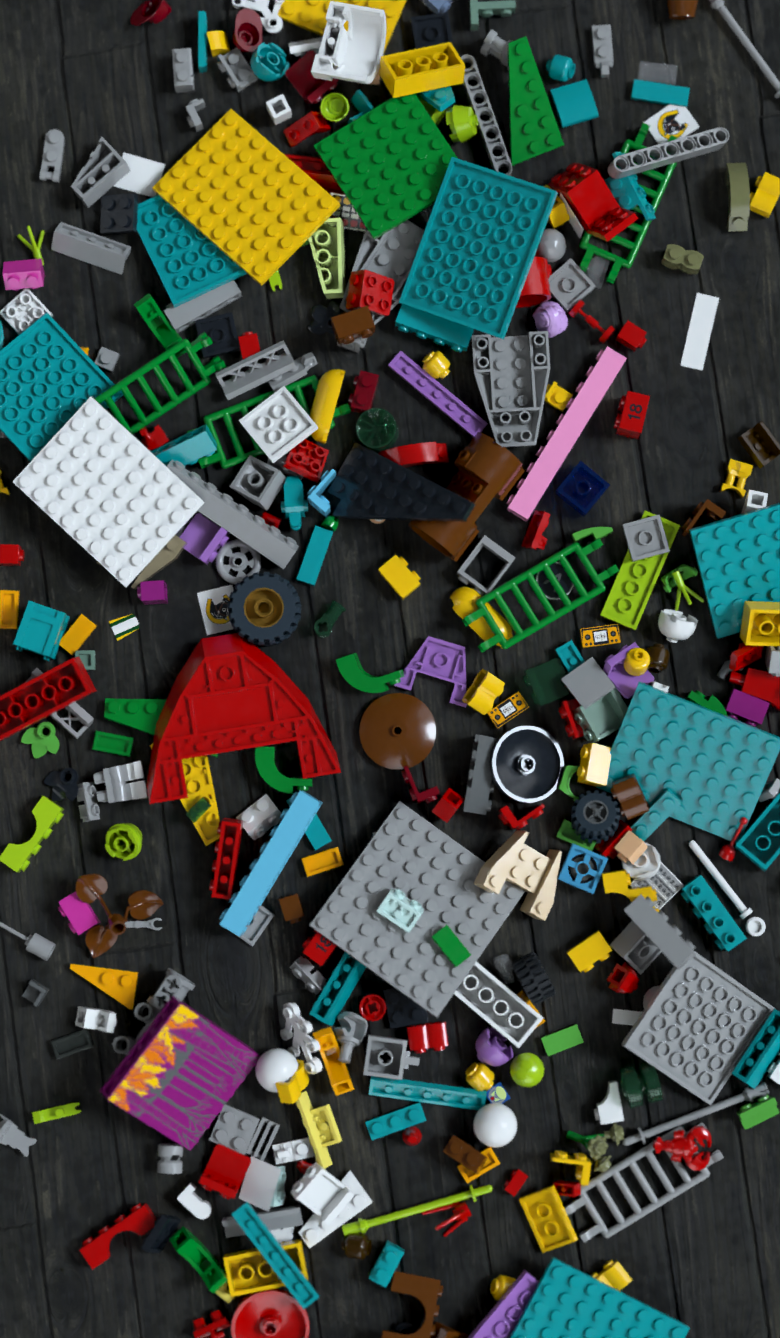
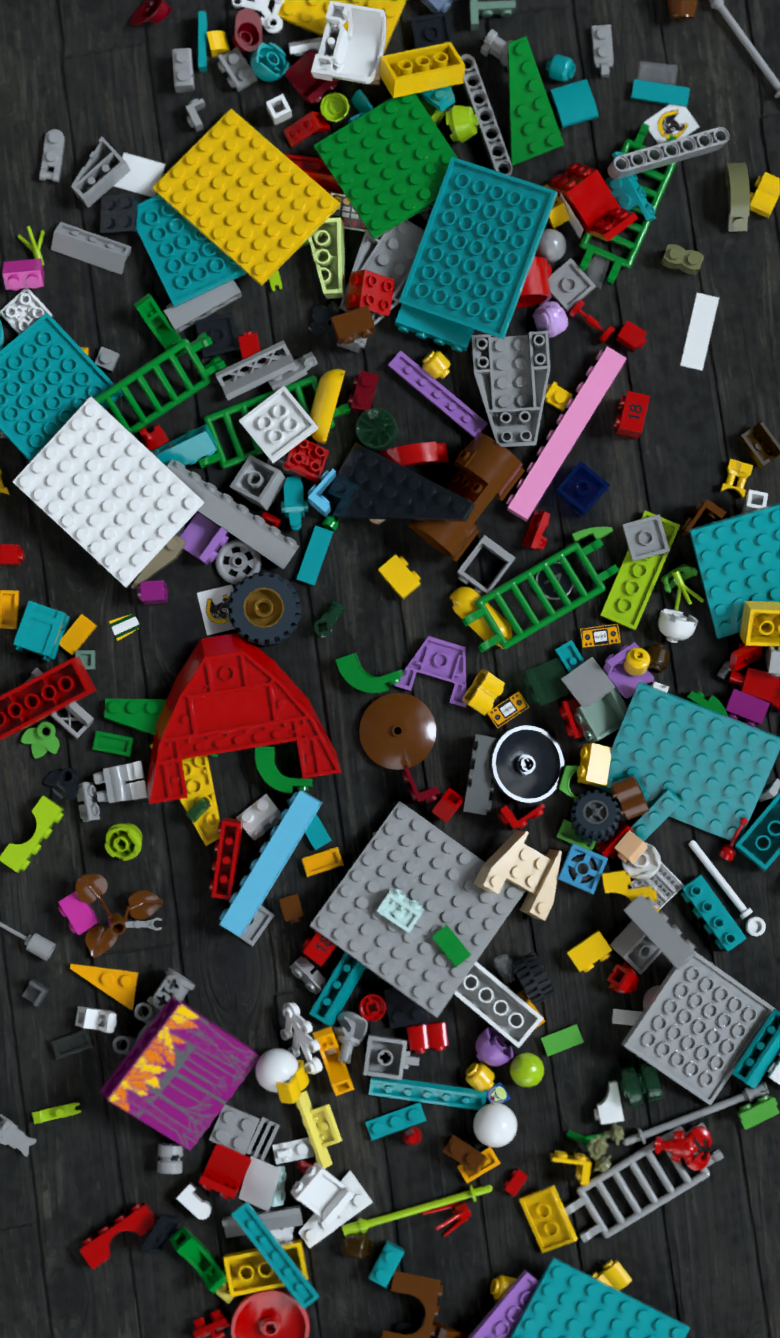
red piece [553,1180,581,1197] -> none

